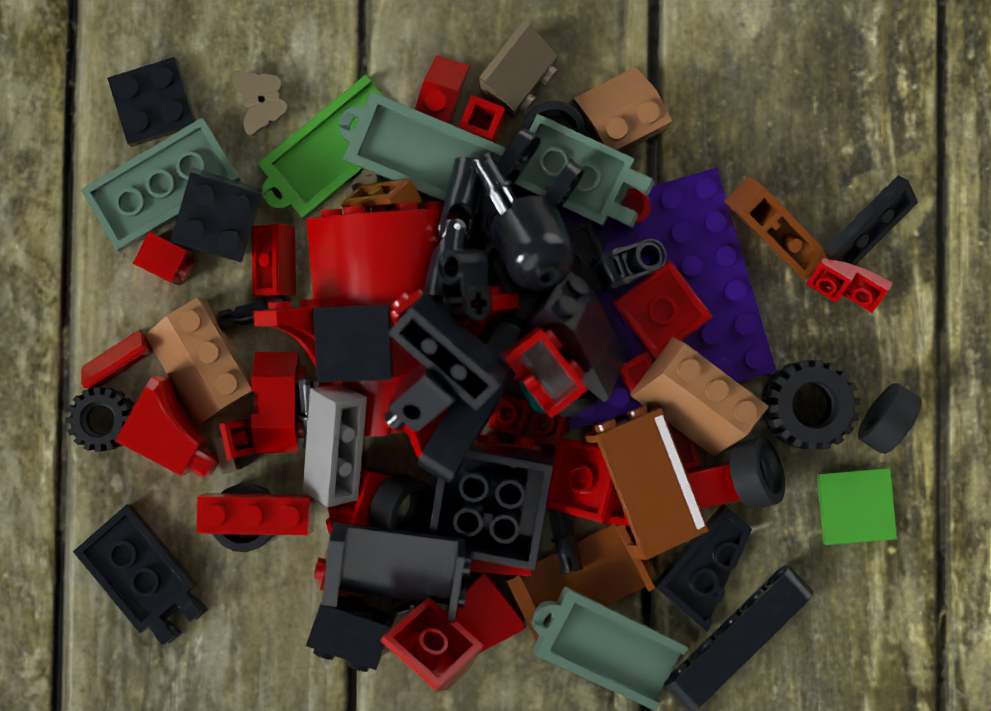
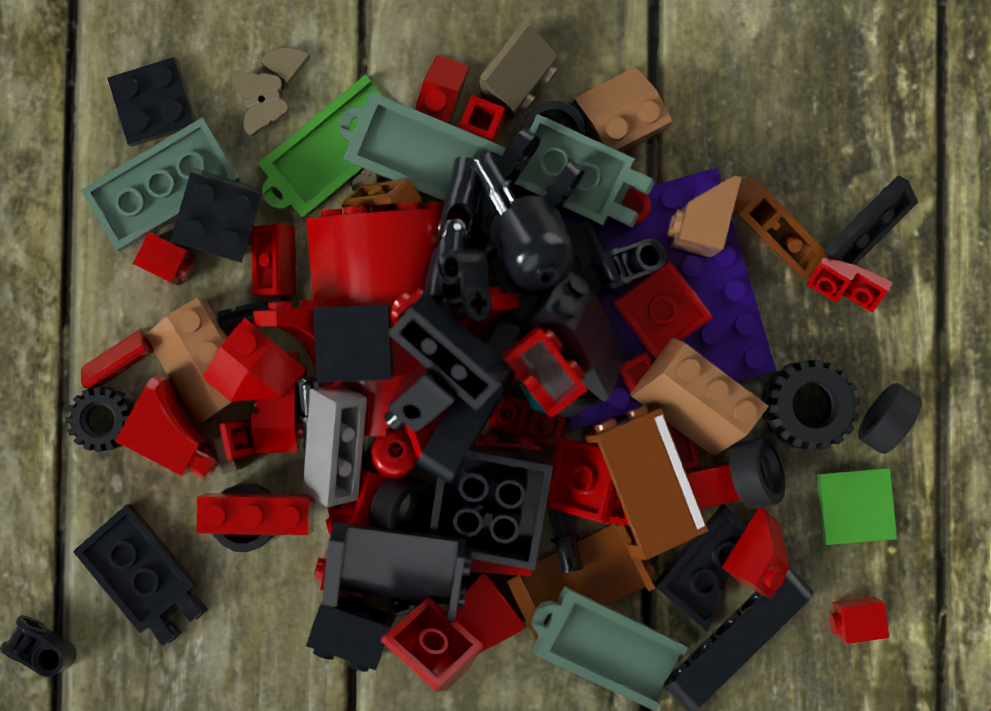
none -> black piece [0,615,76,677]
none -> red slope [203,318,307,402]
none -> dark tan tile [260,47,310,85]
none -> red head [371,429,418,479]
none -> medium nougat slope [666,175,742,257]
none -> red slope [722,508,789,599]
none -> red brick [829,596,890,644]

